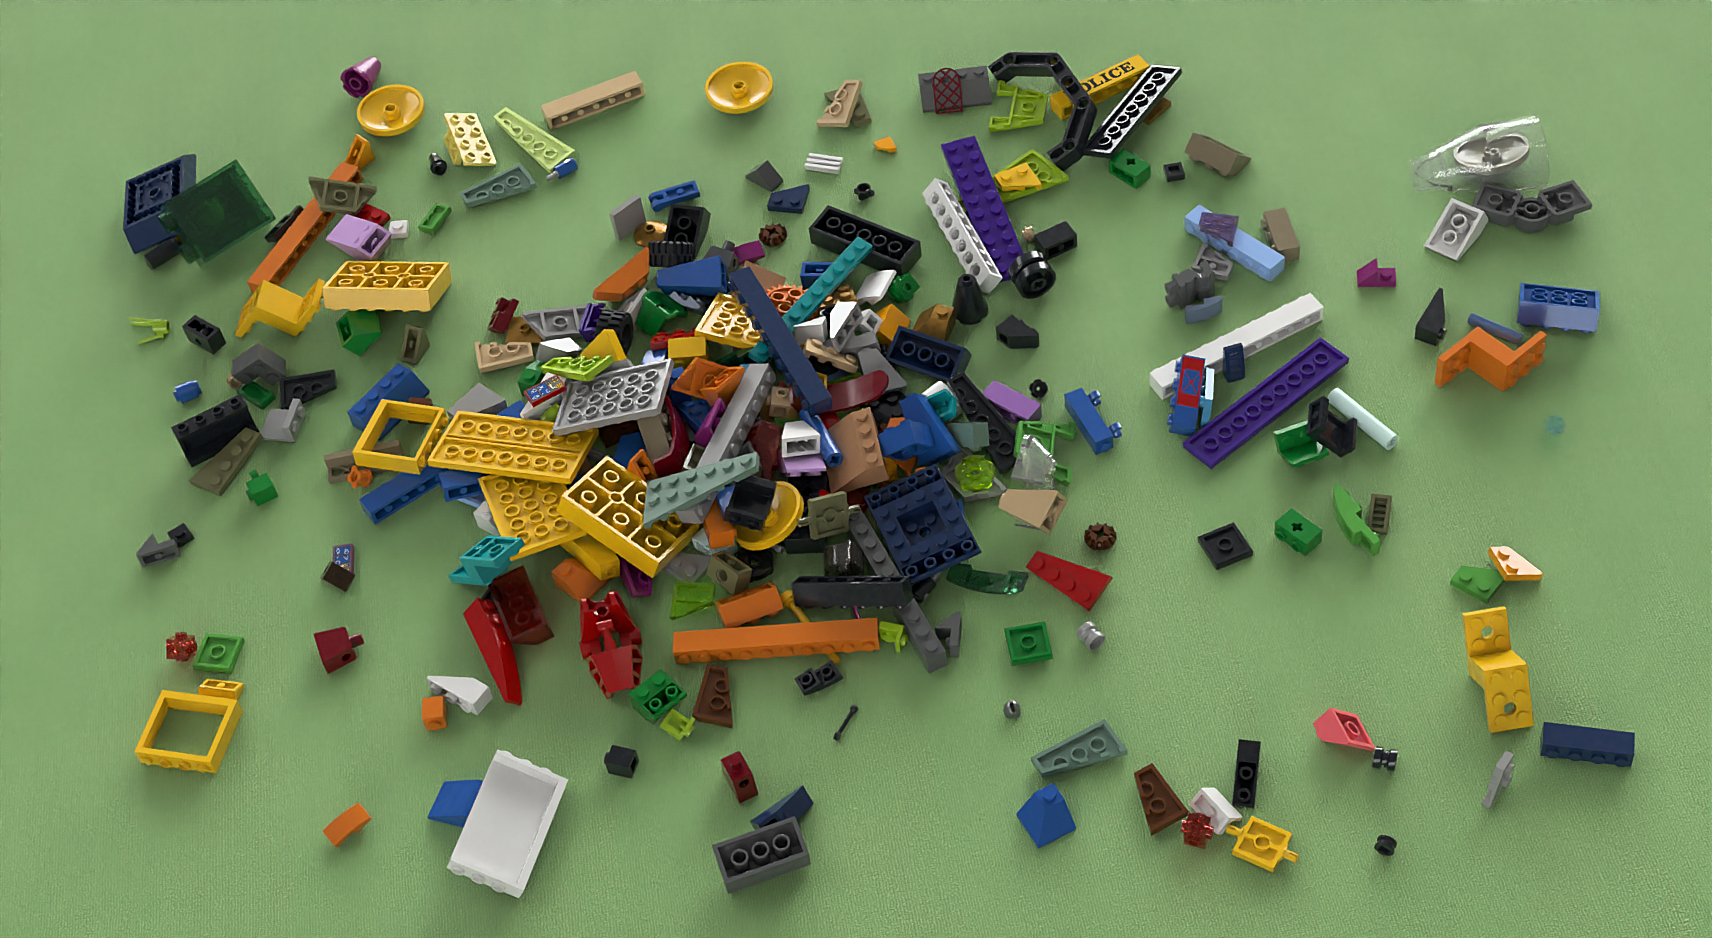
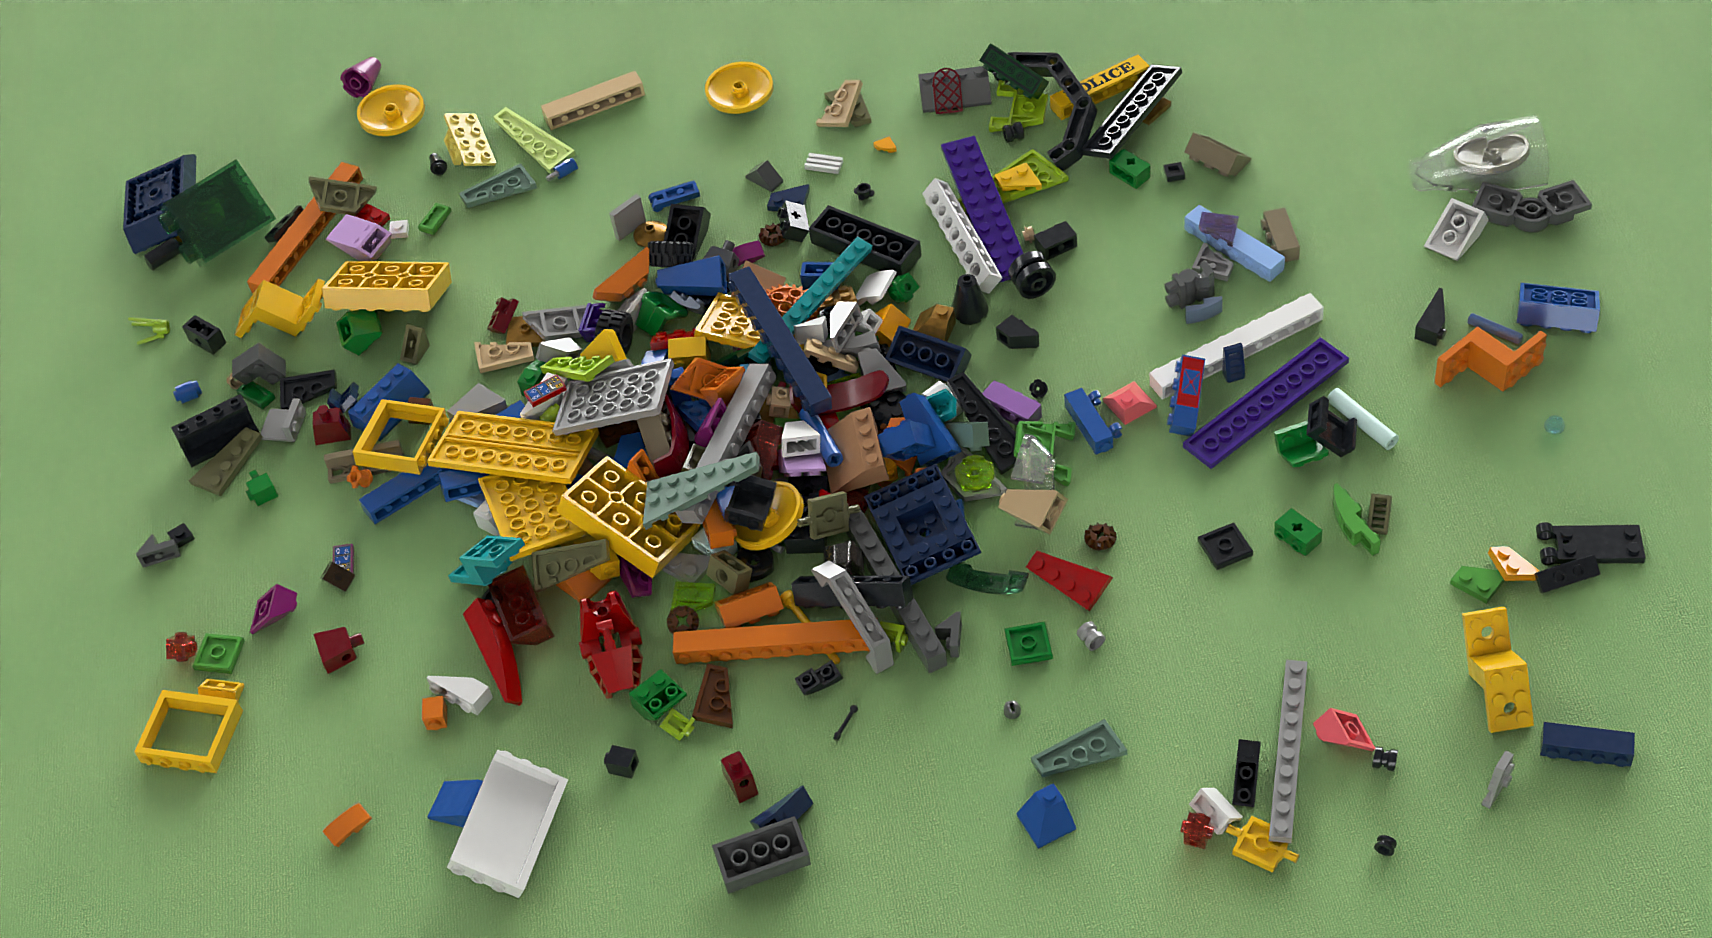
light orange slope [344,134,375,170] -> none
black piece [912,572,941,603] -> none
reddish brown wing [1134,763,1188,836] -> none
dark azure wing [1199,368,1214,429] -> none
magenta slope [1357,258,1396,287] -> none
none -> magenta slope [249,584,298,634]
none -> dark red torso [313,405,351,445]
none -> dark blue bracket [327,382,359,414]
none -> olive wing [532,539,610,592]
none -> reddish brown gear [667,605,699,635]
none -> black brick [777,200,809,243]
none -> light grey slope [811,561,894,674]
none -> dark green brick [979,43,1049,100]
none -> black wheel [1002,121,1024,143]
none -> coral slope [1103,381,1157,425]
none -> light grey plate [1269,660,1308,843]
none -> black plate [1534,555,1601,593]
none -> black hinge [1536,522,1646,565]

